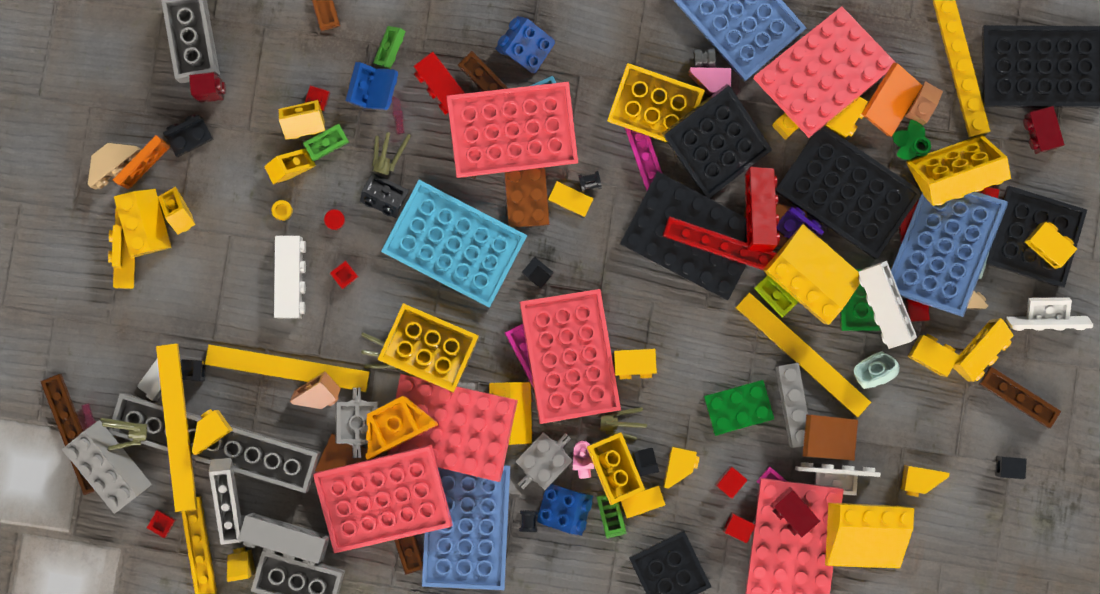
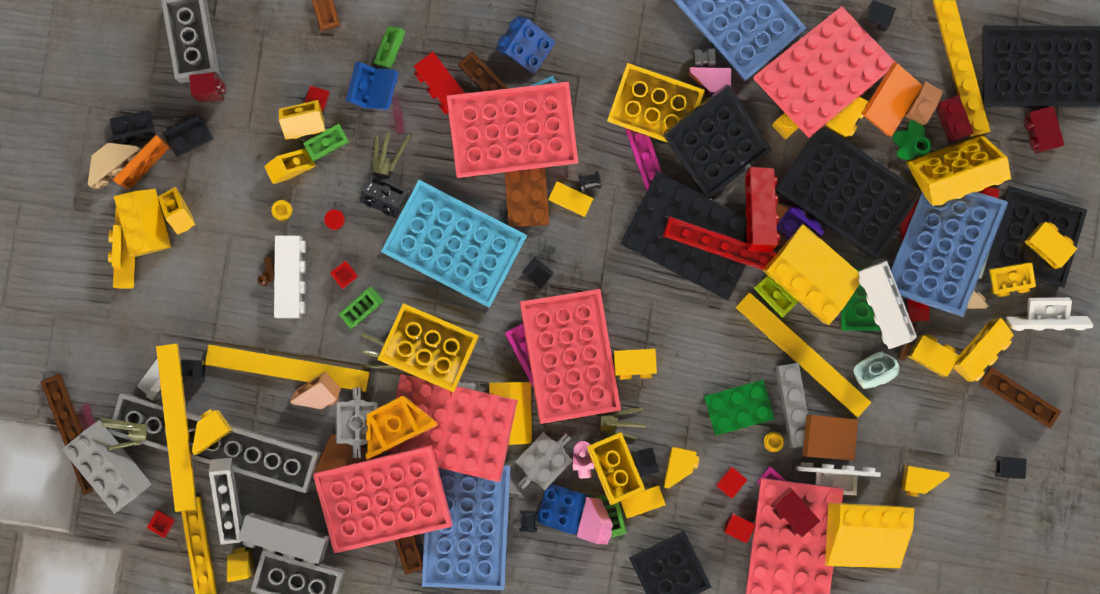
none -> black bracket [110,110,156,145]
none -> reddish brown arm [257,256,275,286]
none -> bright green slope [338,287,384,330]
none -> bright pink slope [577,497,613,544]
none -> yellow plate [763,432,784,452]
none -> black panel [866,0,896,31]
none -> reddish brown piece [897,324,917,361]
none -> dark red brick [936,95,974,144]
none -> yellow bracket [989,262,1036,297]

